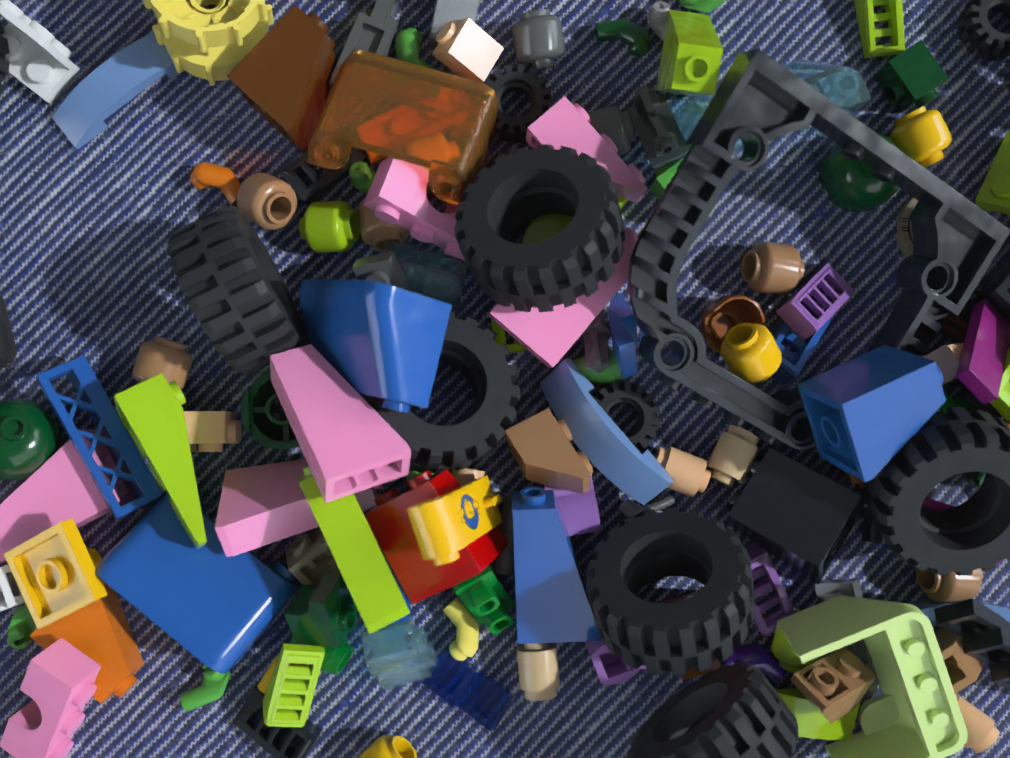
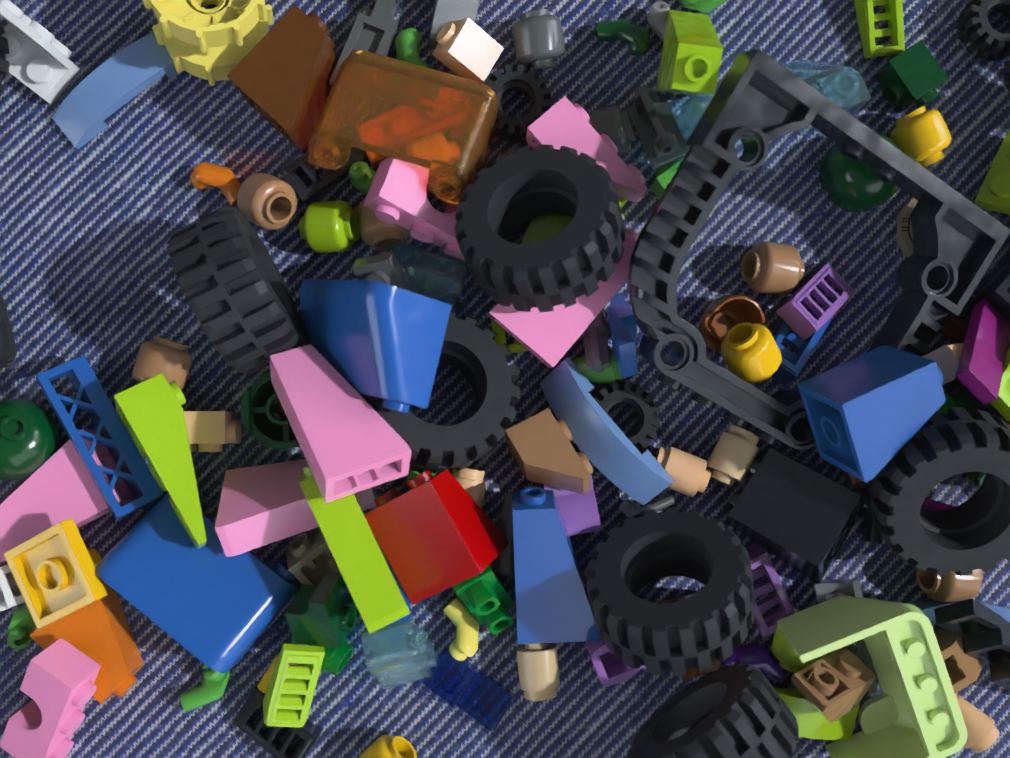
yellow door [406,475,503,566] -> none

